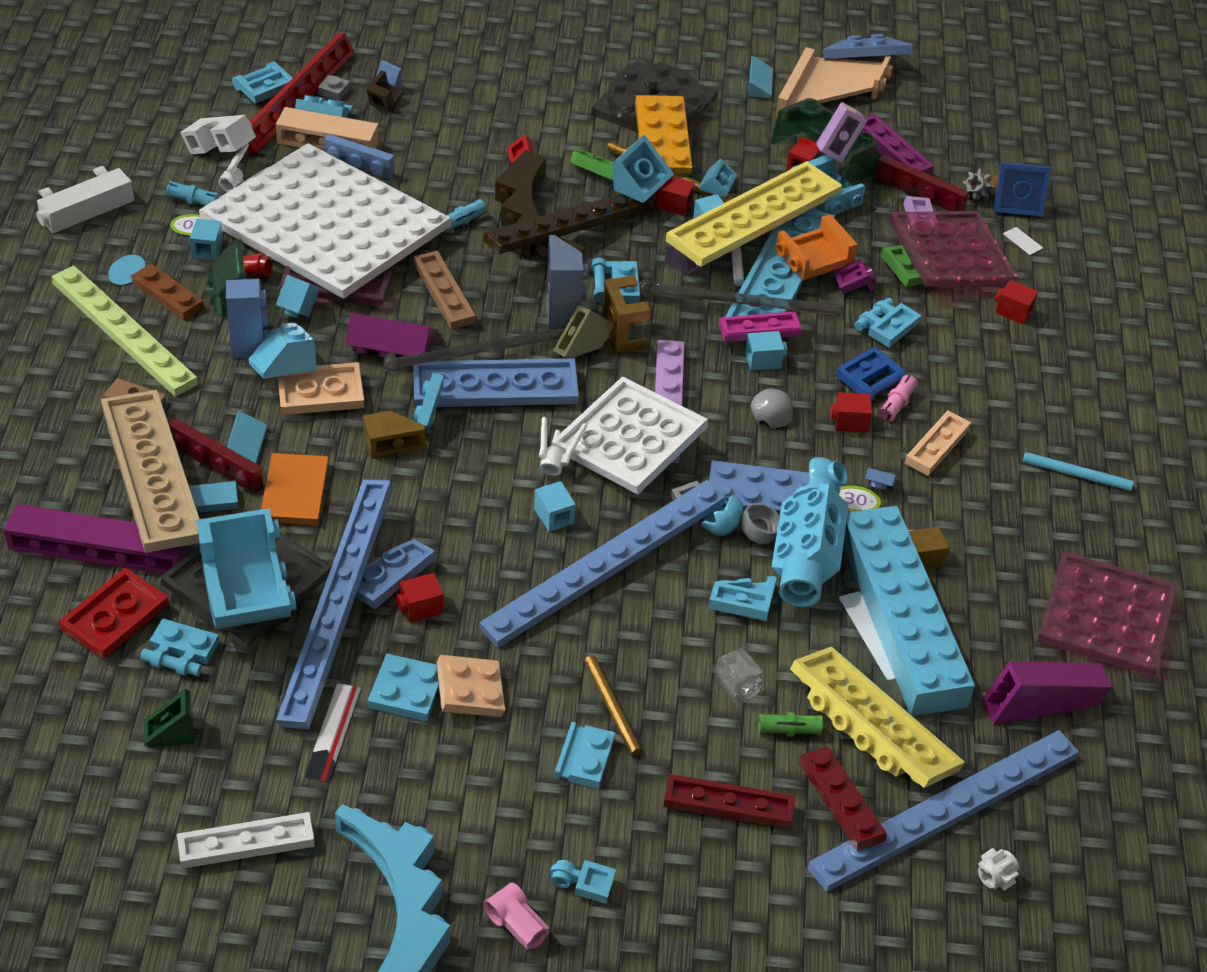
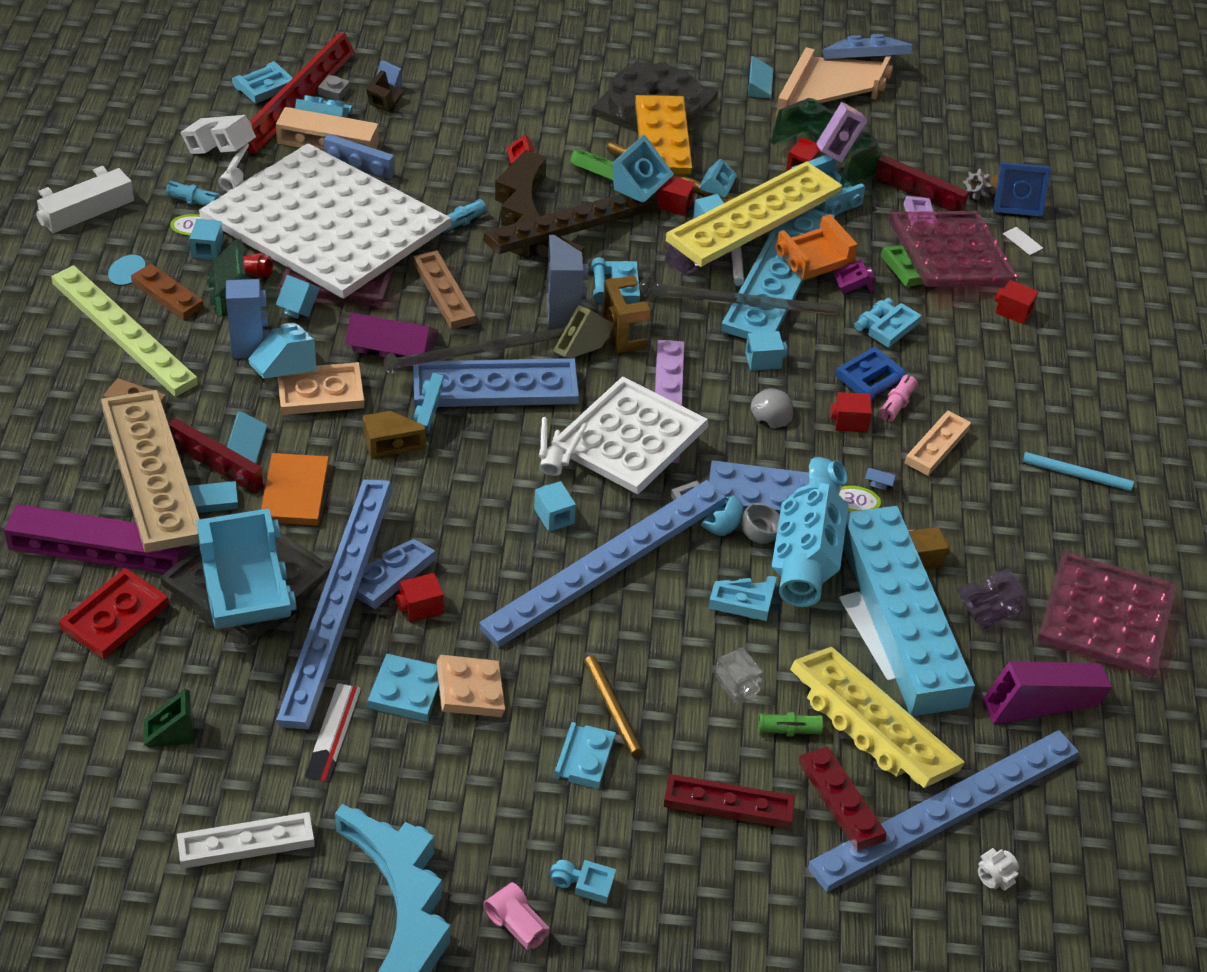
medium azure plate [140,619,220,676] -> none
dark pink tile [718,311,802,342] -> none
magenta plate [860,114,934,174] -> none
none -> clear purple cylinder [956,568,1026,628]

